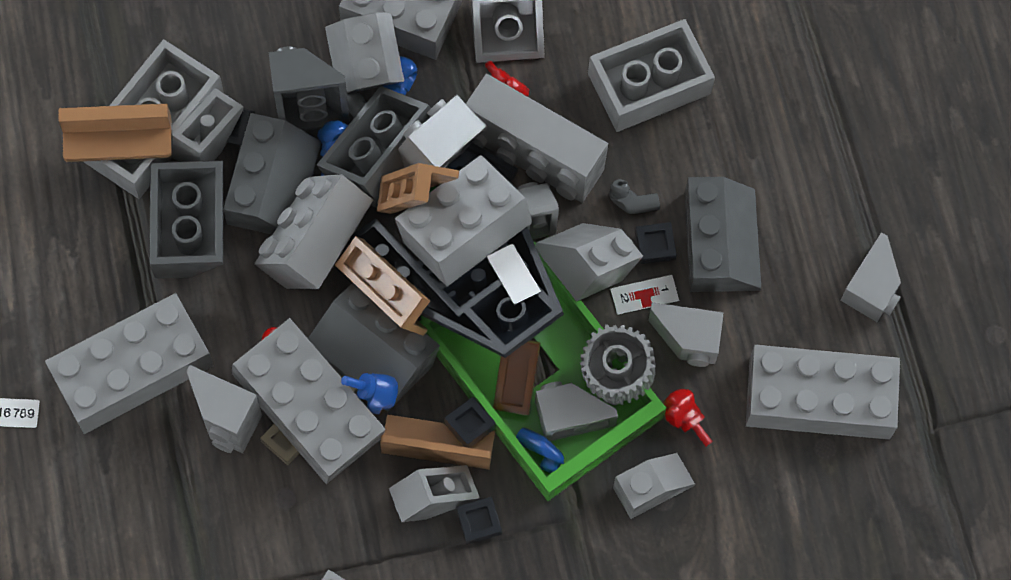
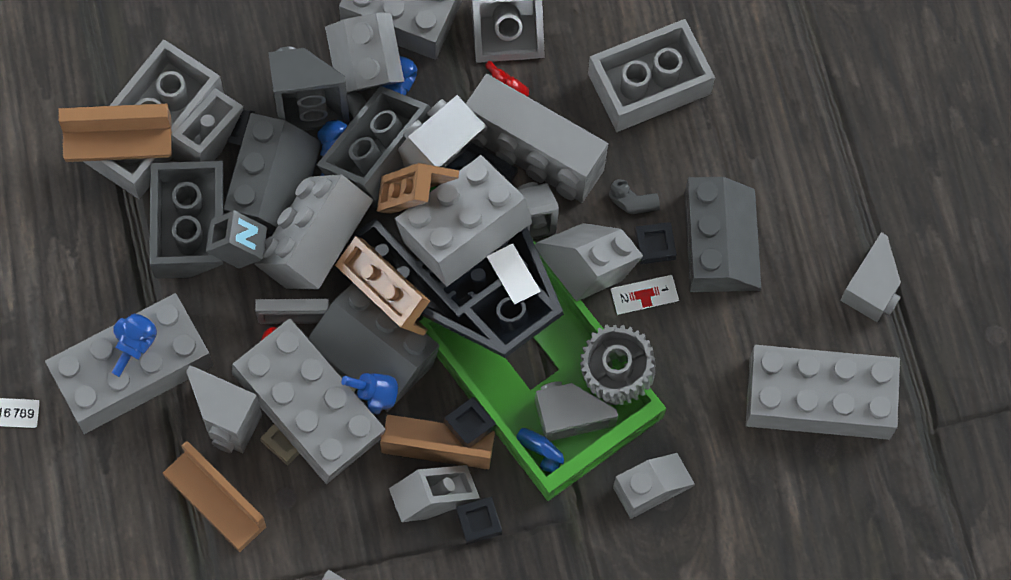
reddish brown tile [493,341,541,416] -> none
light grey slope [648,302,723,367] -> none
red piece [662,389,713,447] -> none
none -> blue piece [112,314,157,377]
none -> medium nougat panel [163,441,266,552]
none -> dark grey brick [206,210,267,269]
none -> light grey tile [255,299,329,324]

